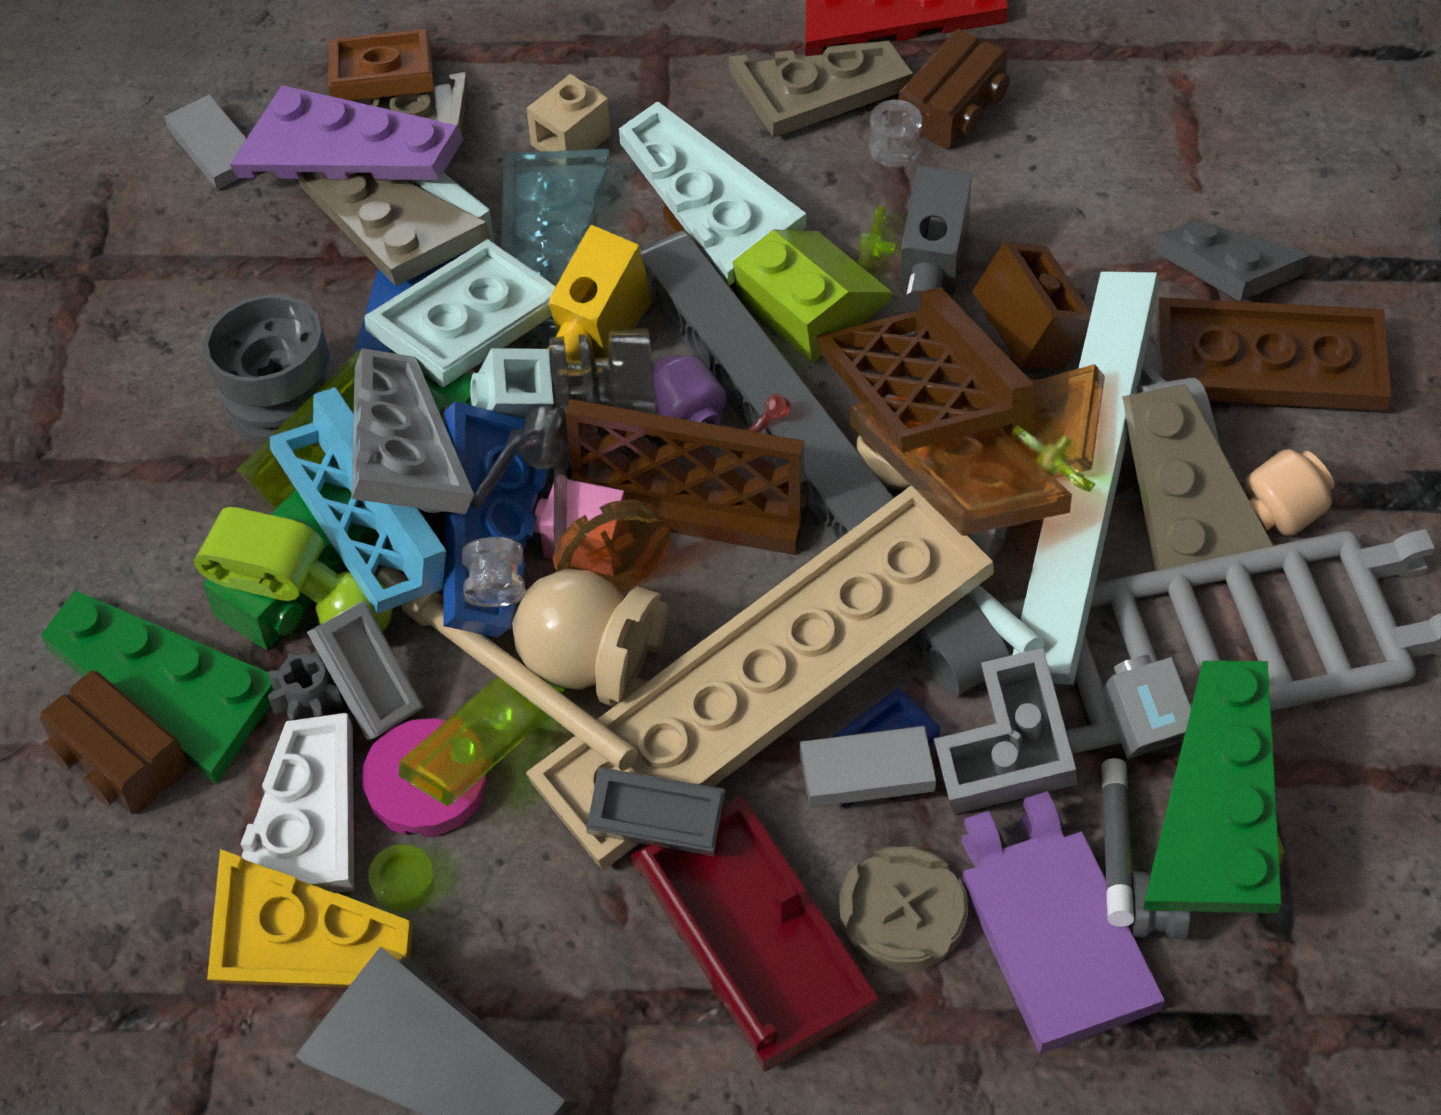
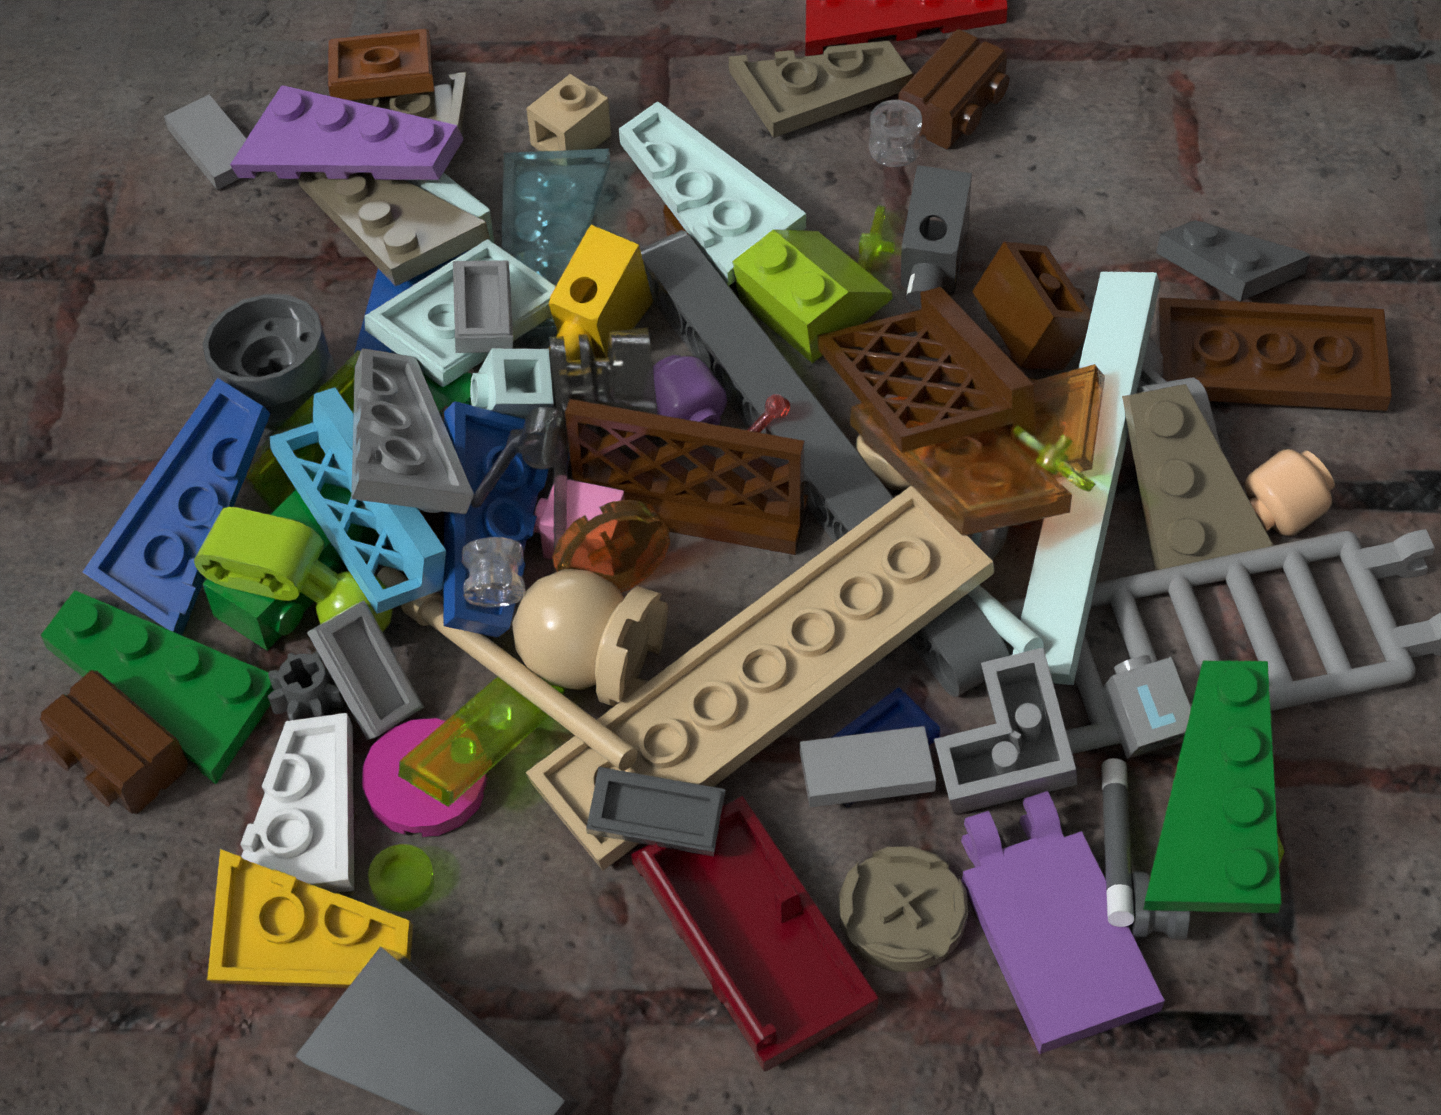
none -> blue wing [82,378,271,635]
none -> light grey tile [453,260,513,353]

